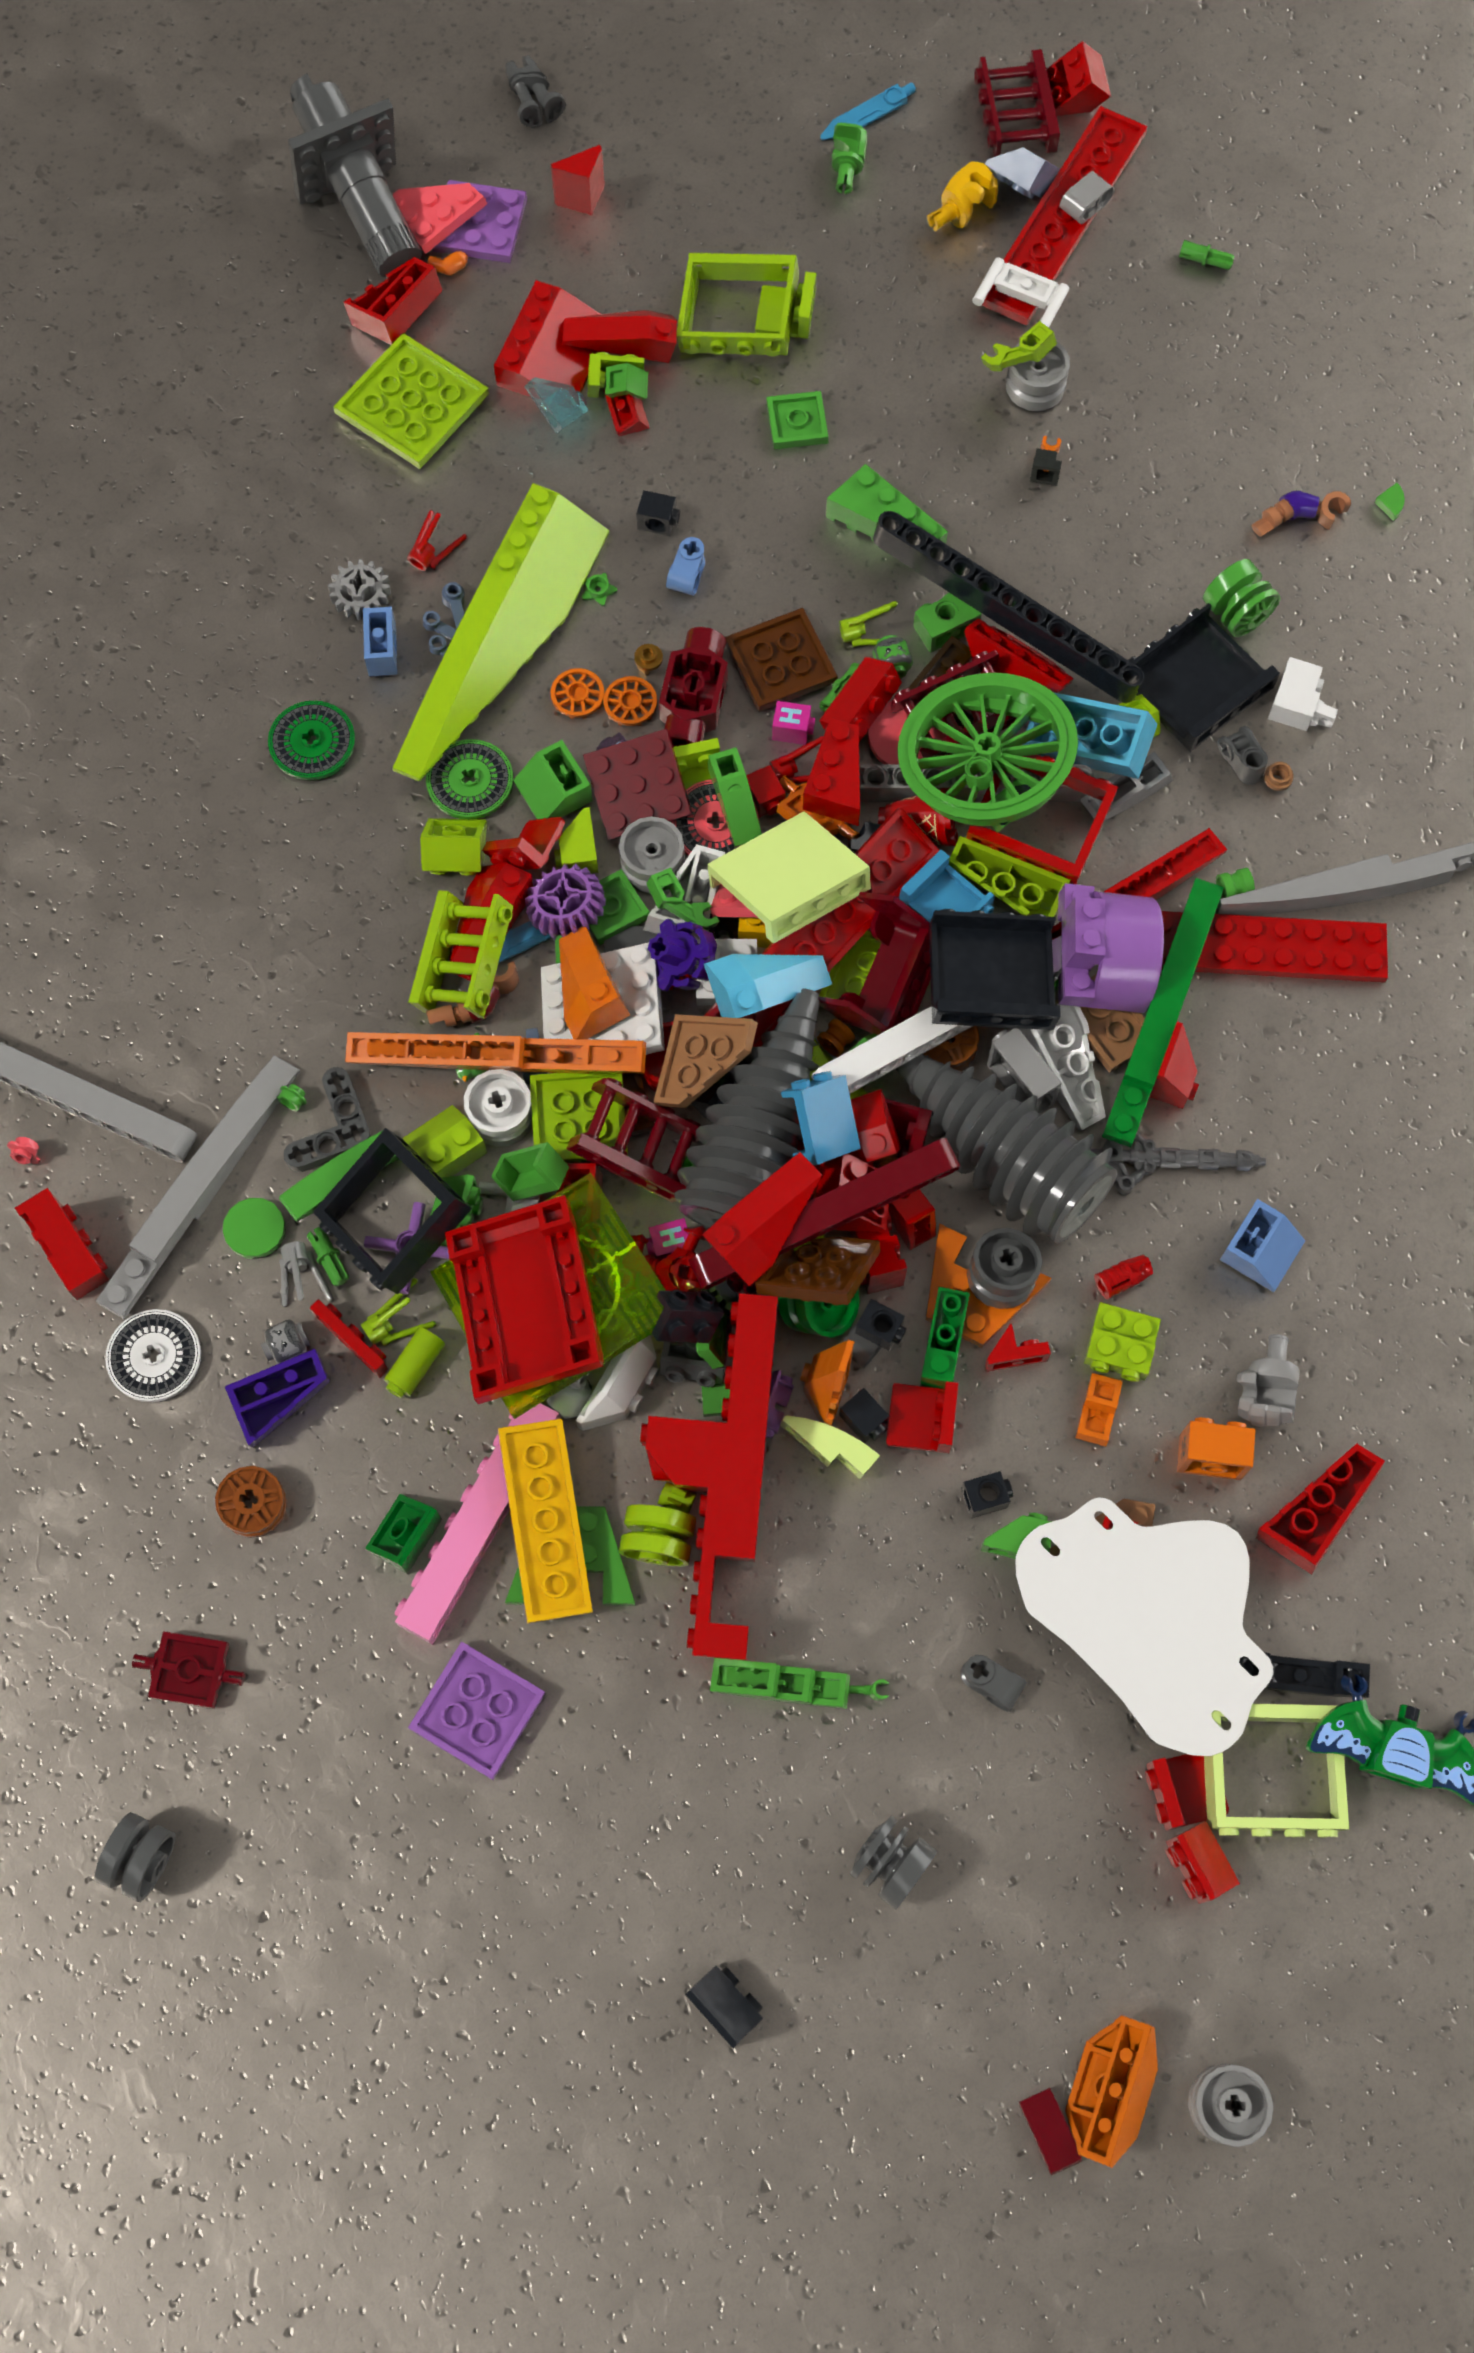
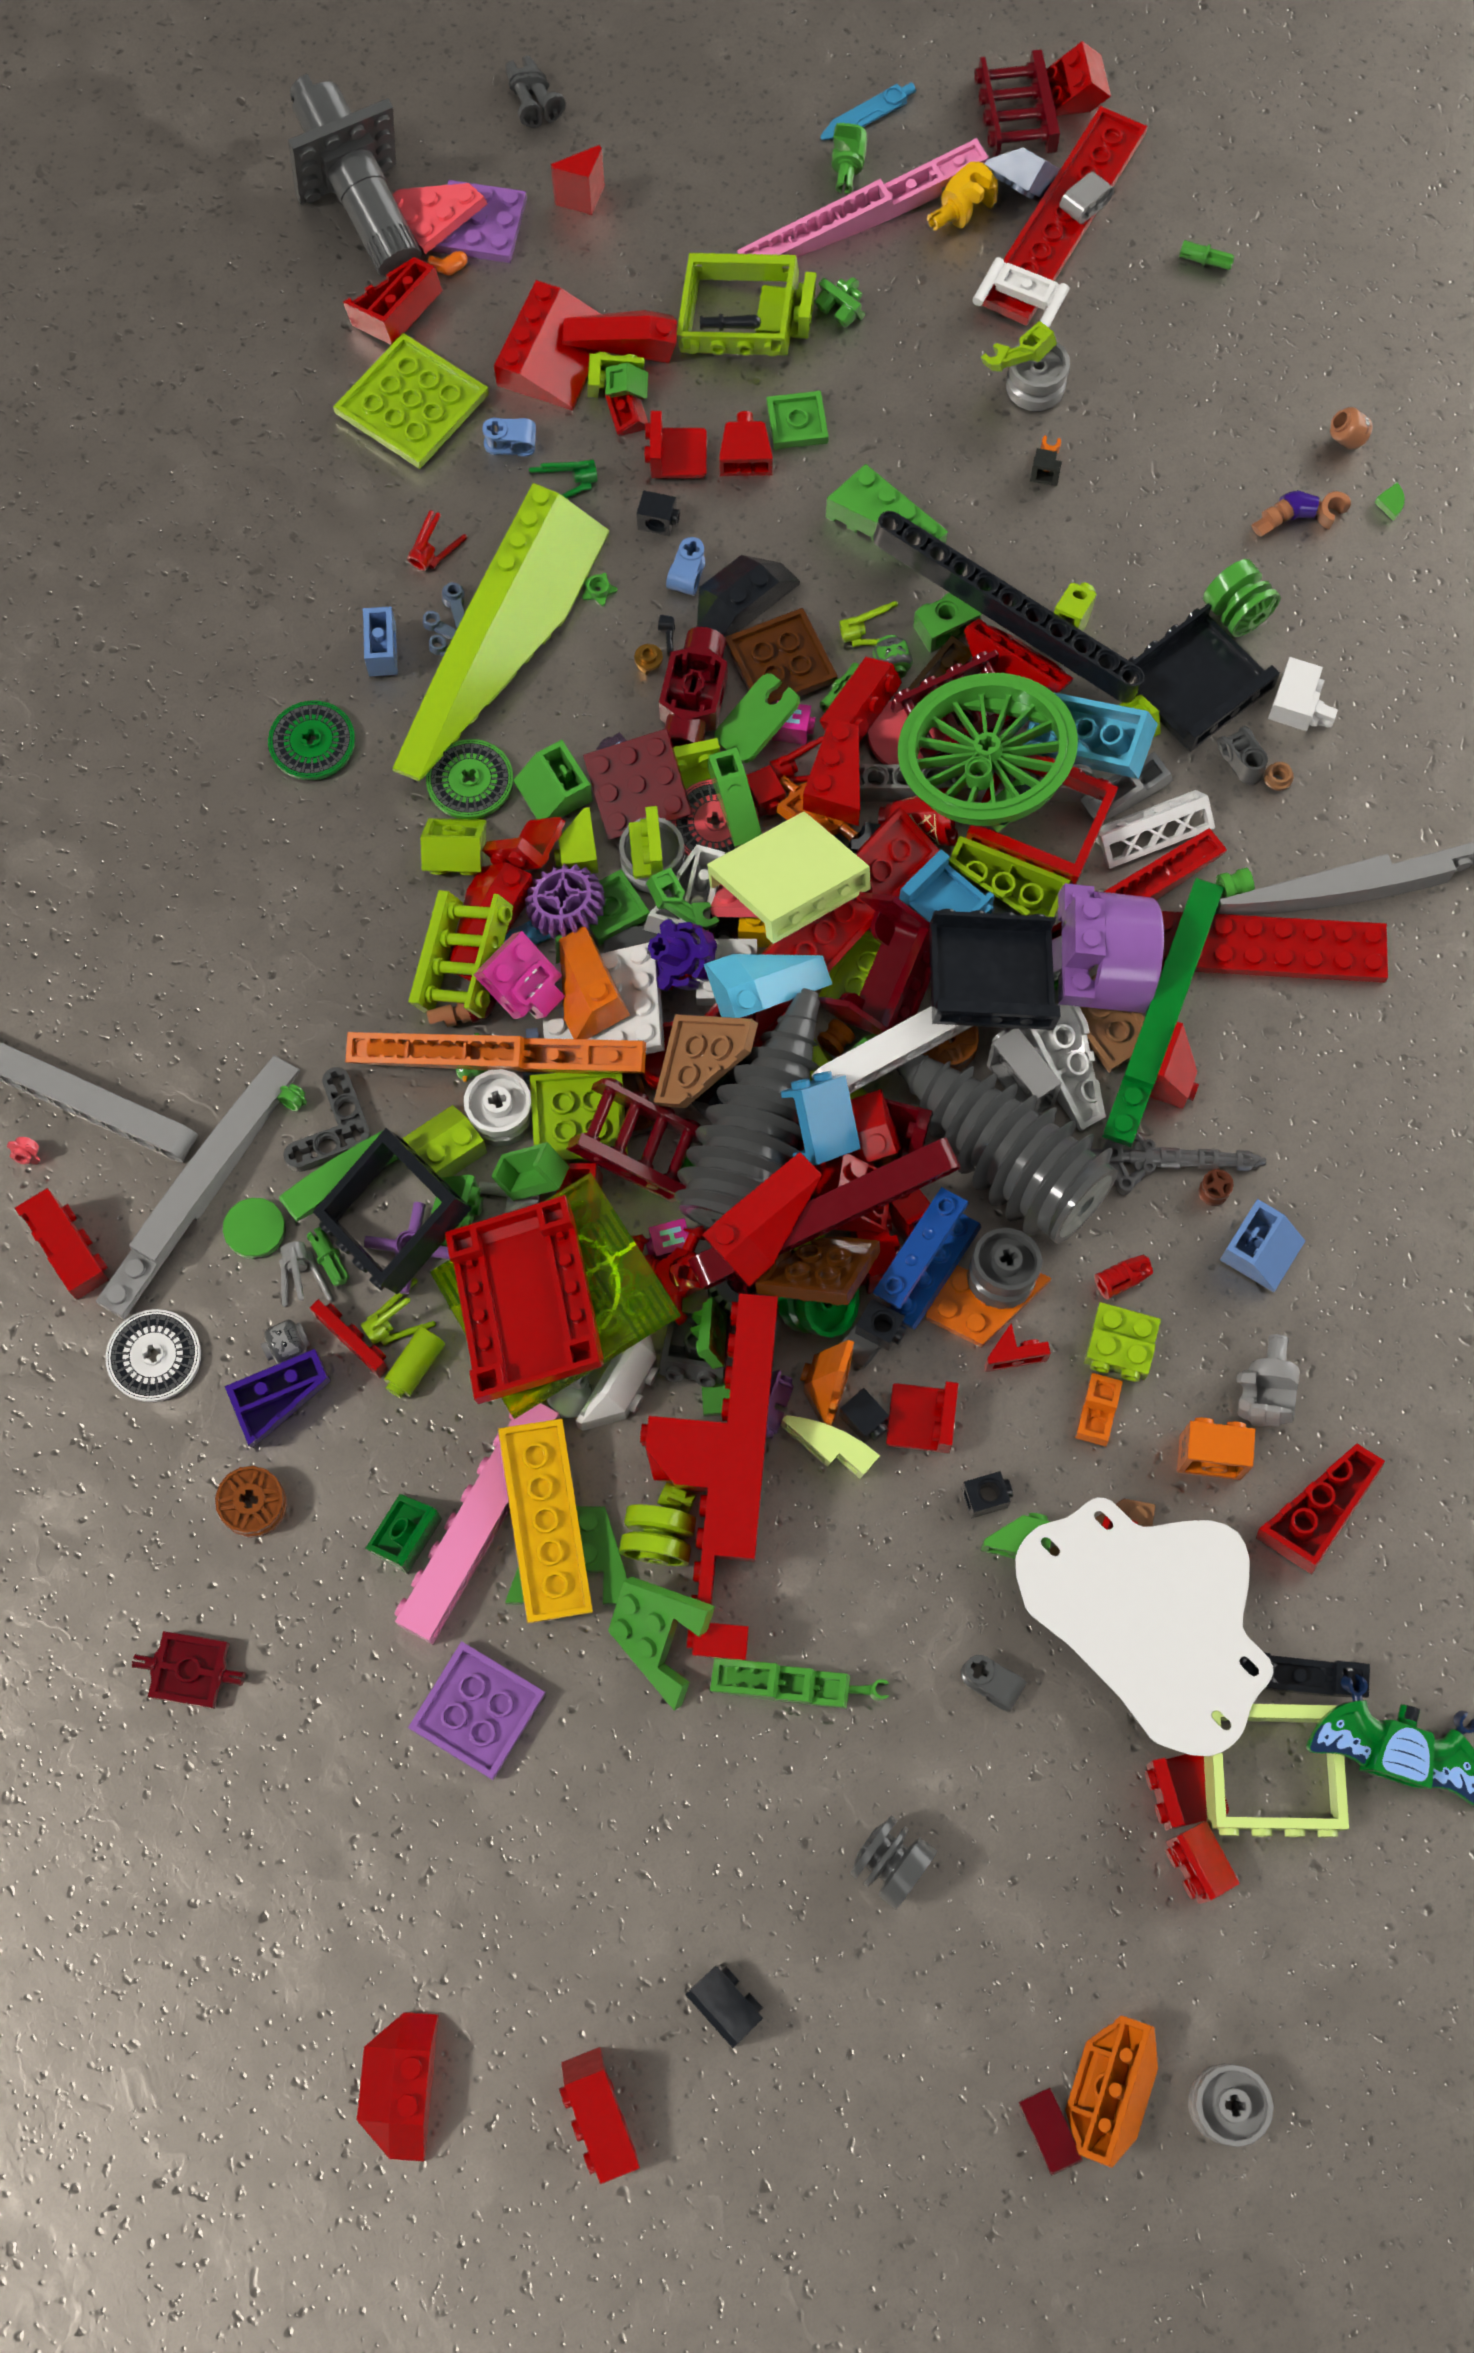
dark grey wheel [94,1812,176,1902] -> none
light grey gear [328,559,391,620] -> none
clear light blue slope [524,377,589,434] -> none
orange wheel [551,668,605,719] -> none
orange wheel [603,676,657,727] -> none
black bracket [652,1290,725,1343] -> none
green slope [920,1287,970,1389] -> none
none -> red wedge [357,2012,439,2161]
none -> dark pink piece [474,931,565,1019]
none -> medium blue piece [482,417,536,457]
none -> green plant [529,459,598,499]
none -> red wedge [559,2047,640,2185]
none -> bright green wing [608,1576,716,1711]
none -> lime bracket [629,806,663,879]
none -> red bracket [645,411,707,478]
none -> black hand [658,615,675,656]
none -> black wedge [697,555,800,637]
none -> black piece [700,314,761,331]
none -> bright green piece [715,674,800,763]
none -> red torso [719,411,773,476]
none -> bright pink slope [737,138,989,257]
none -> bright green hips [814,277,866,328]
none -> blue fence [873,1187,982,1330]
none -> lime torso [1054,583,1097,631]
none -> white fence [1096,790,1215,869]
none -> copper wheel [1198,1169,1234,1206]
none -> nougat head [1330,407,1373,450]

